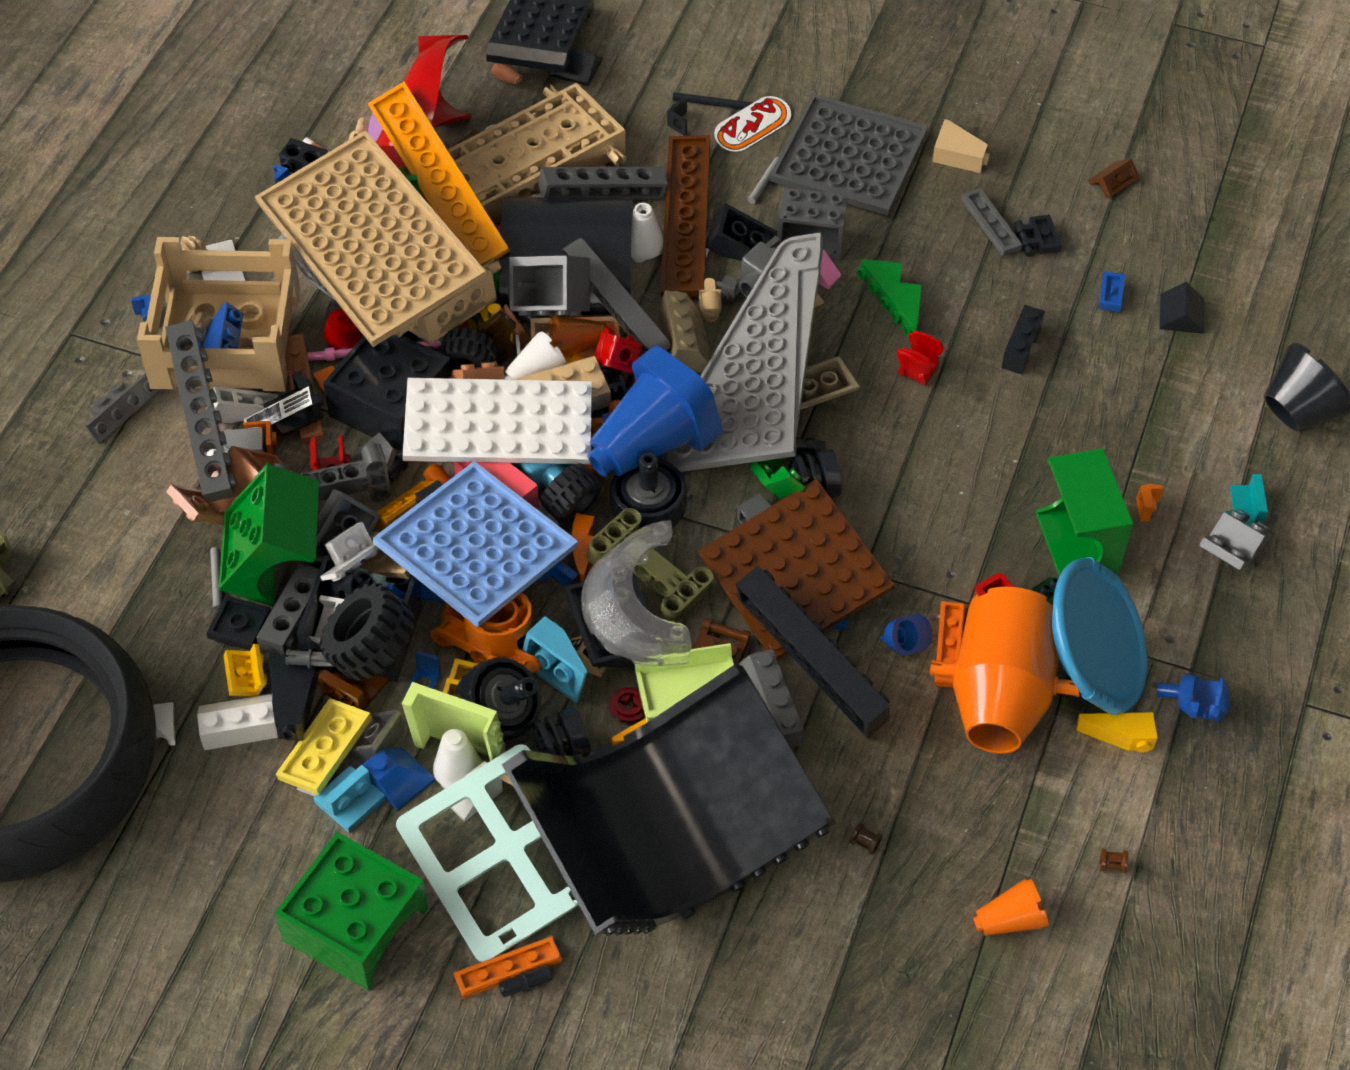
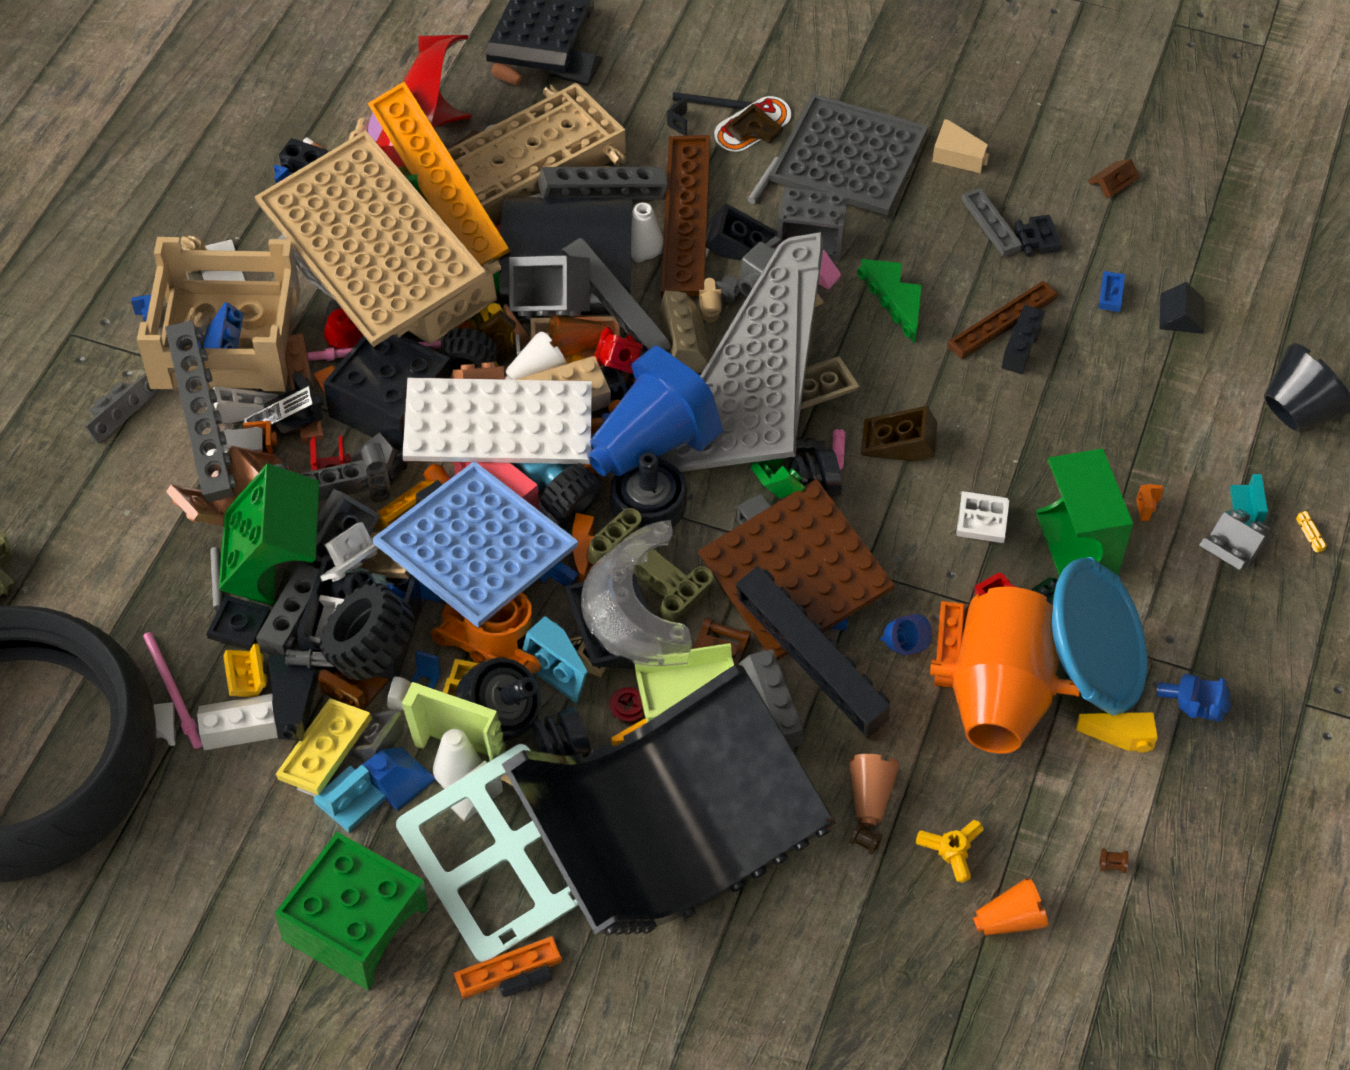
red piece [897,330,945,386] -> none
none -> bright pink bar [143,632,202,749]
none -> white brick [387,676,411,711]
none -> dark brown tile [725,103,783,143]
none -> bright pink axle [832,429,845,470]
none -> nougat cone [849,754,899,827]
none -> dark brown slope [861,405,937,461]
none -> yellow bush [916,820,984,883]
none -> reddish brown tile [947,281,1058,359]
none -> white bracket [956,491,1009,543]
none -> yellow axle [1296,511,1327,553]

